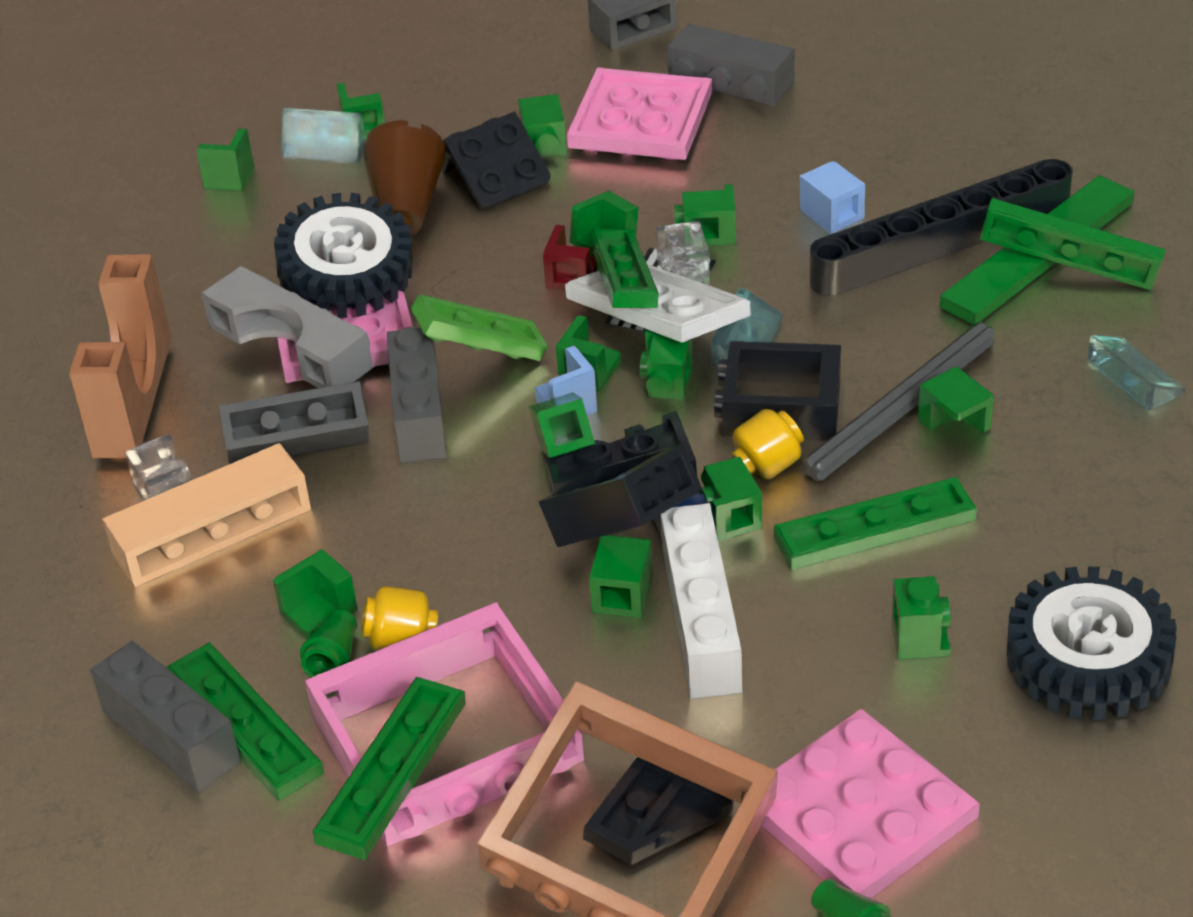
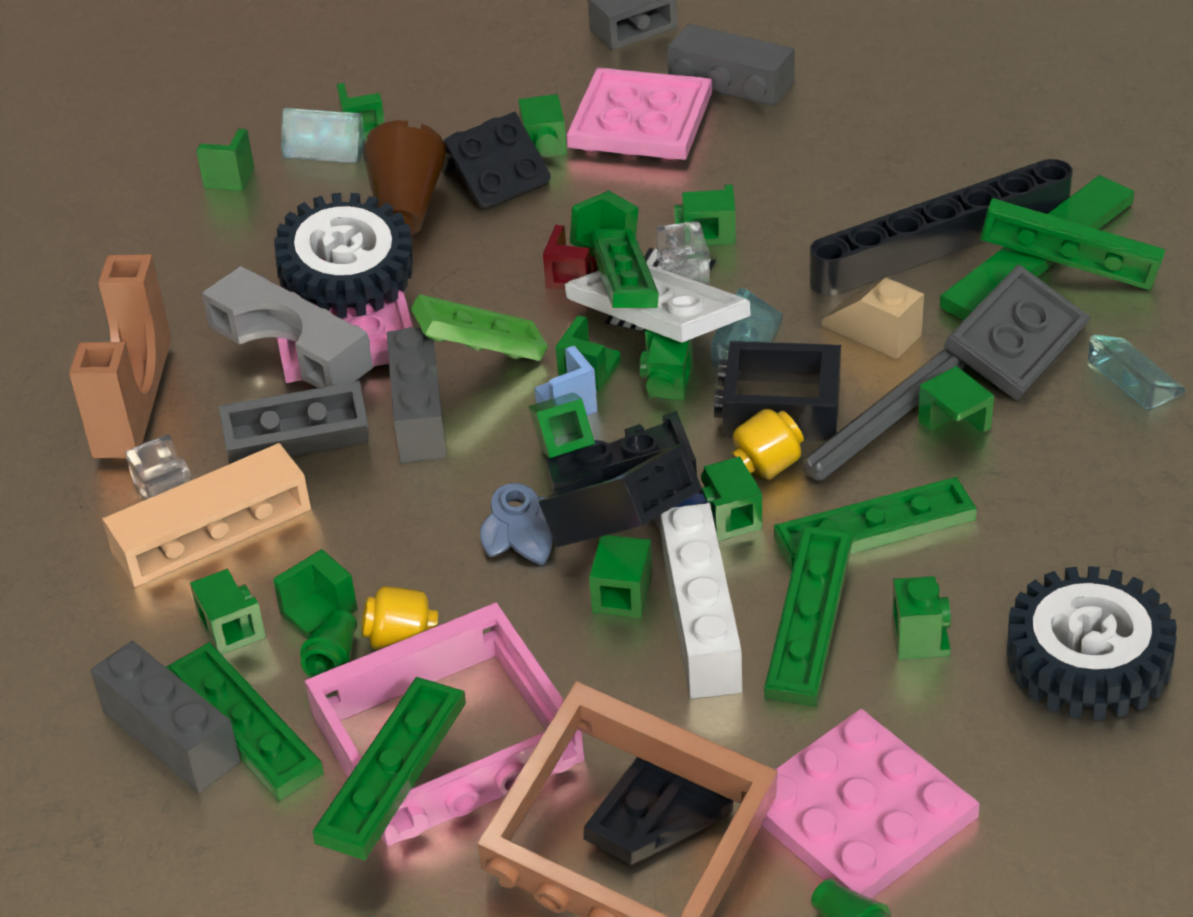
light blue panel [800,161,865,234] -> none
none -> green brick [190,568,266,655]
none -> sand blue plate [480,483,553,565]
none -> green tile [764,526,853,707]
none -> tan slope [822,277,924,360]
none -> dark grey tile [943,264,1091,402]

